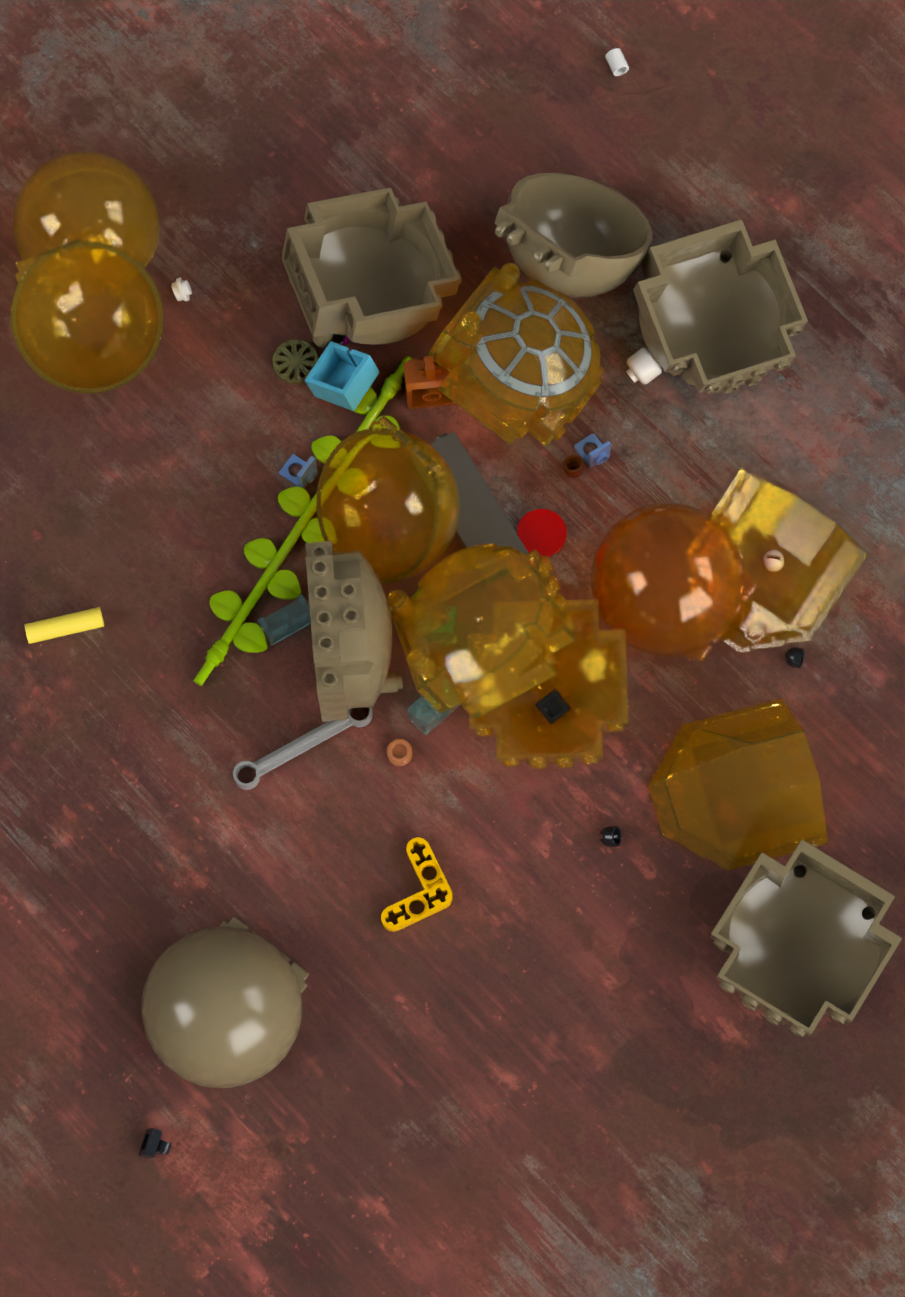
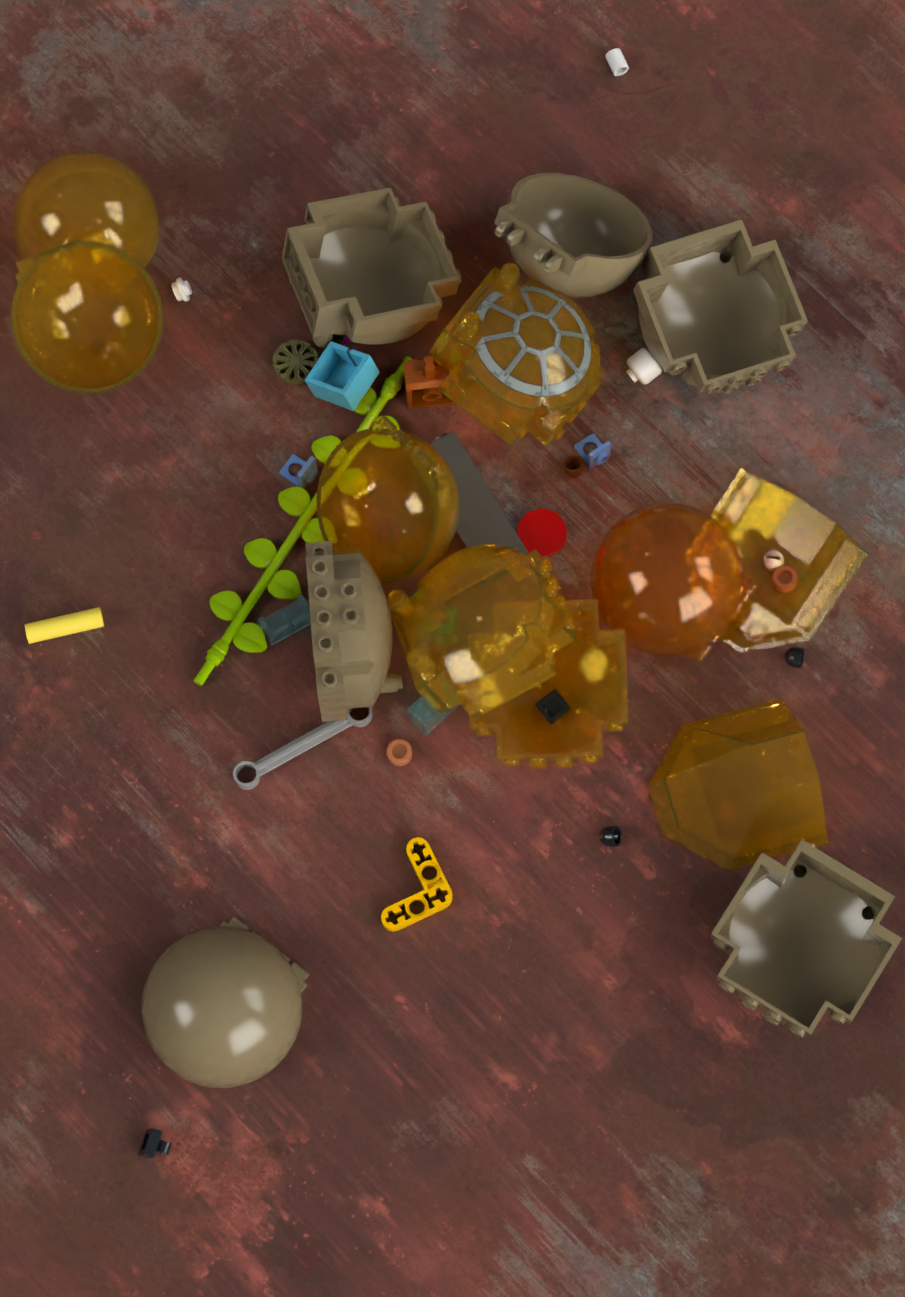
none -> nougat tile [772,566,798,592]

